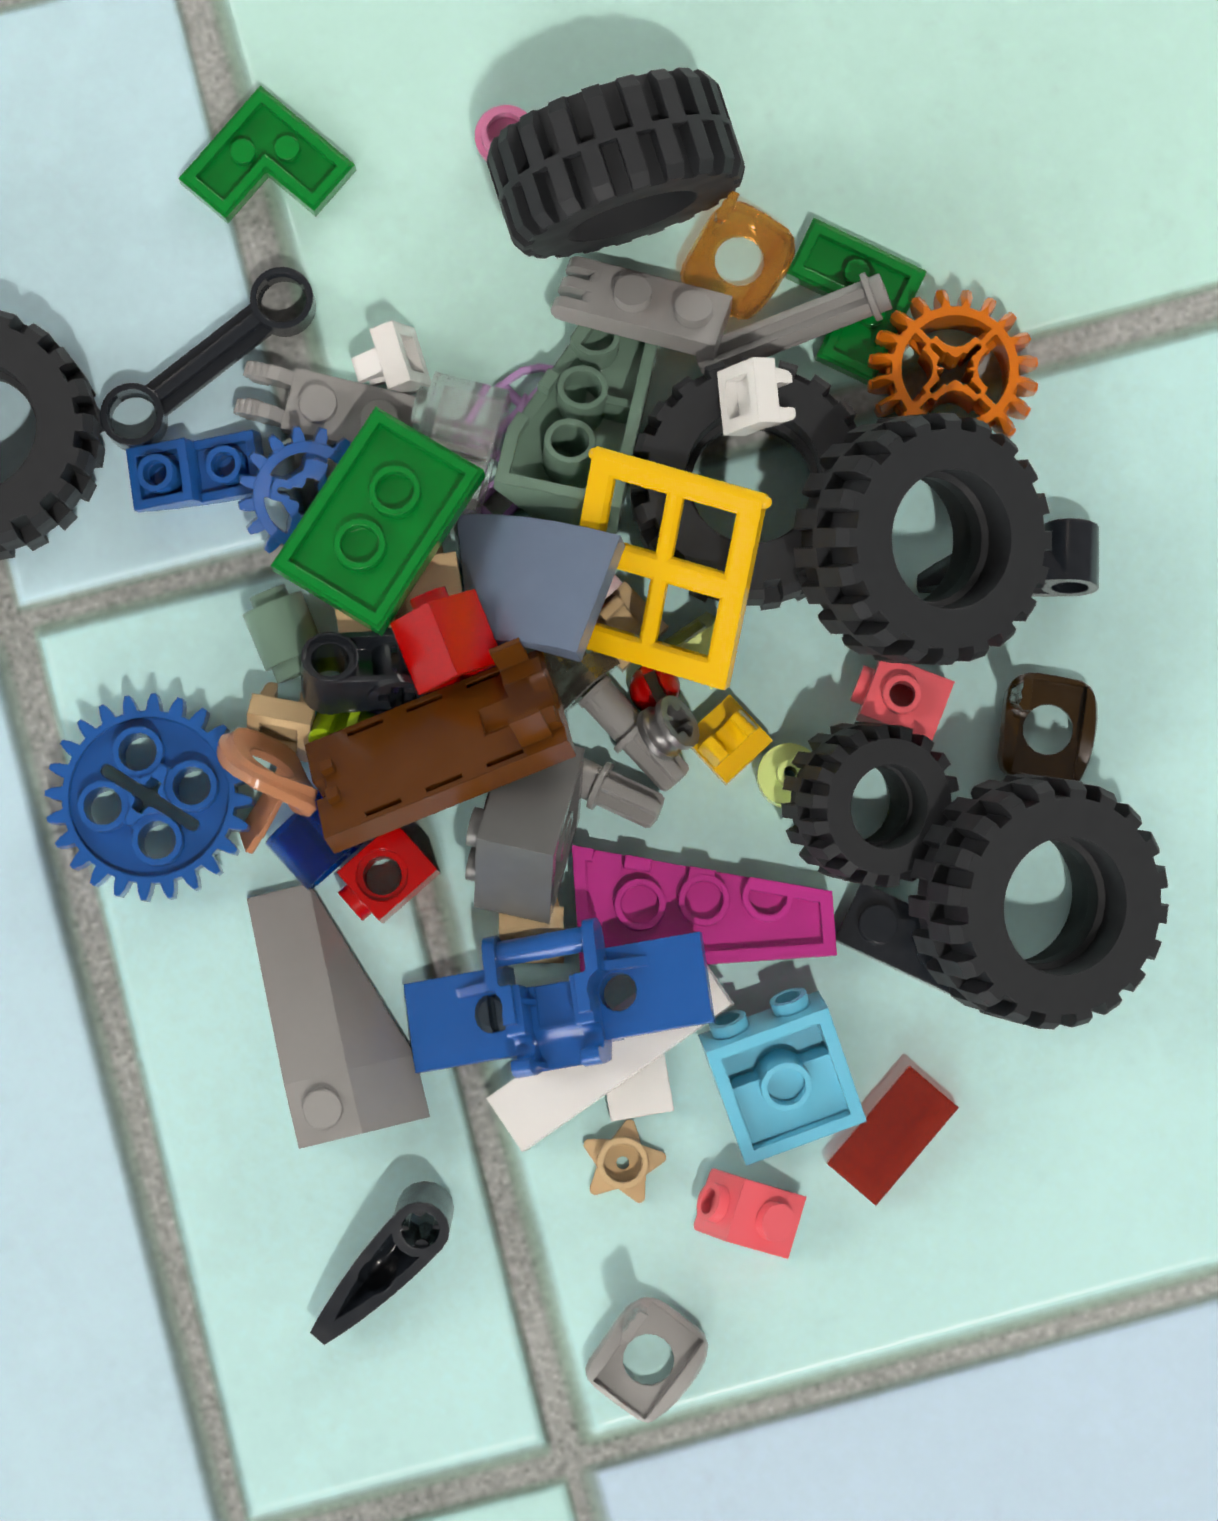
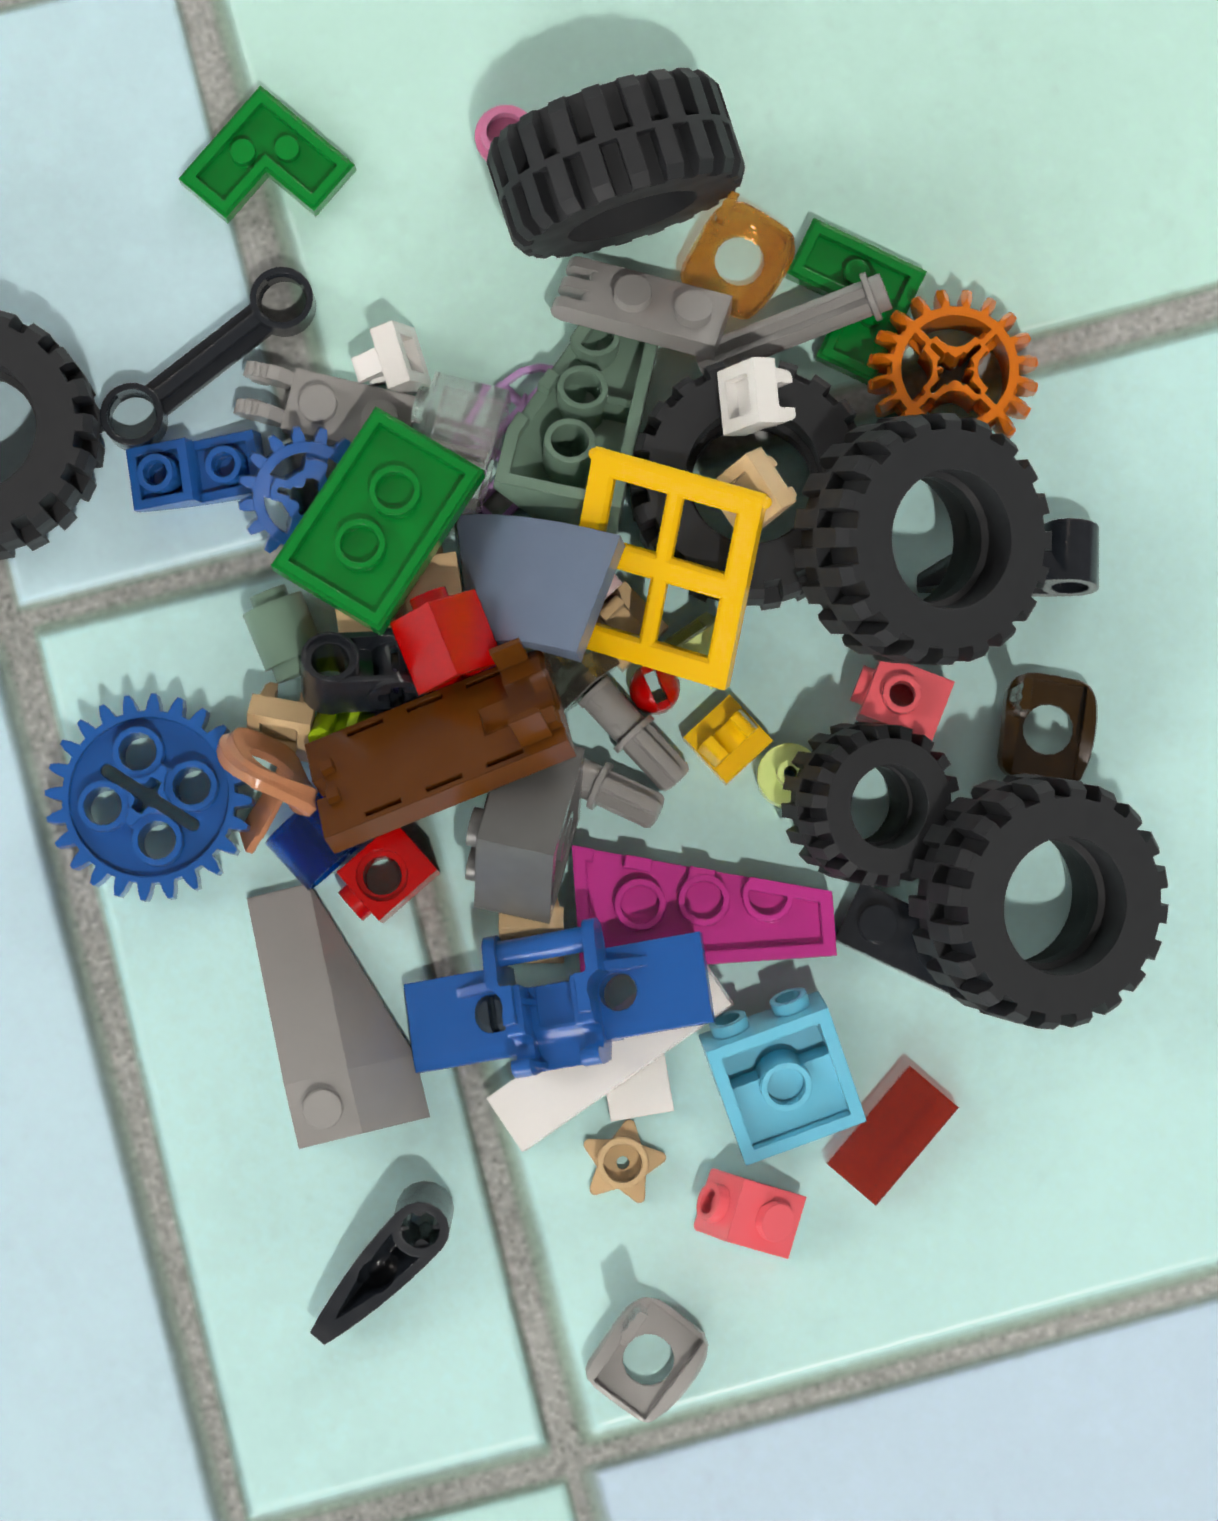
flat silver bush [637,696,700,761] -> none
none -> tan tile [716,447,797,529]

